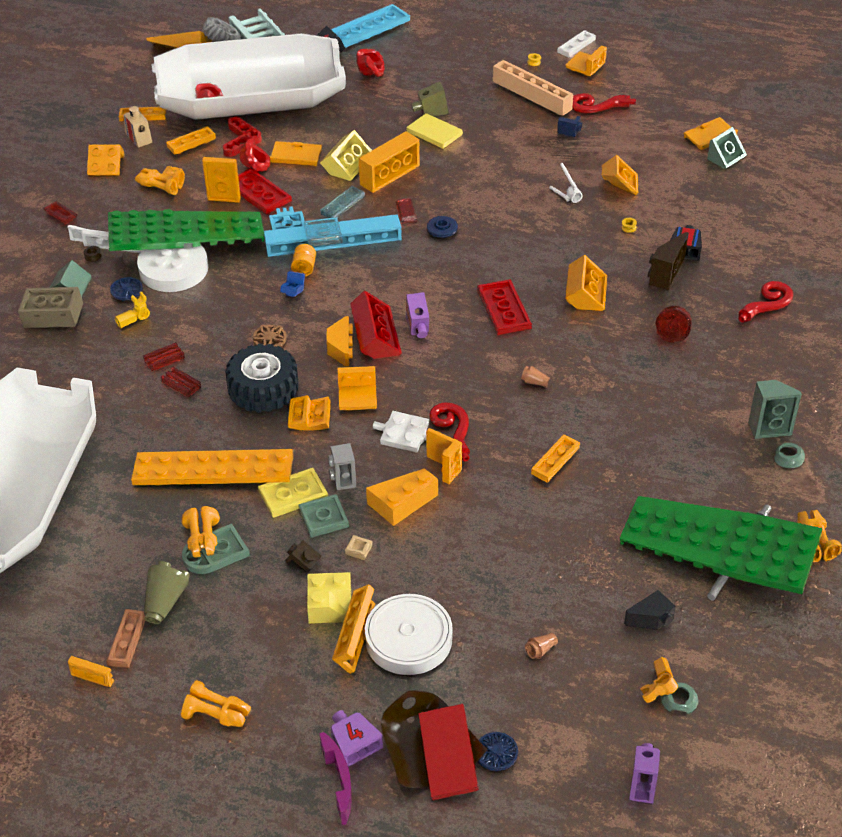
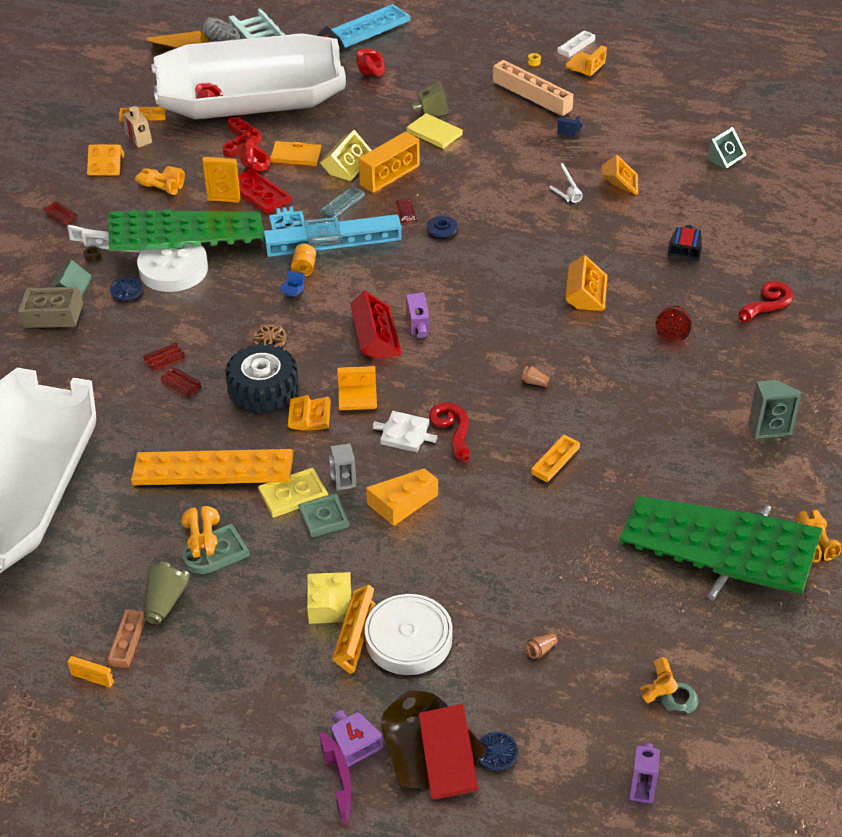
yellow bar [115,291,150,328] -> none
light orange plate [166,126,216,155] -> none
light orange piece [181,680,251,727] -> none
dark brown bracket [285,540,321,573] -> none
light orange slope [326,316,353,367] -> none
tan tile [345,535,372,560] -> none
light orange bracket [426,428,462,484] -> none
red tile [477,279,532,335] -> none
red plant [572,93,636,113] -> none
yellow bush [622,218,637,233] -> none
black slope [624,590,676,630] -> none
dark brown slope [647,232,689,290] -> none
light orange door [683,117,738,150] -> none
sand green piece [774,443,805,468] -> none

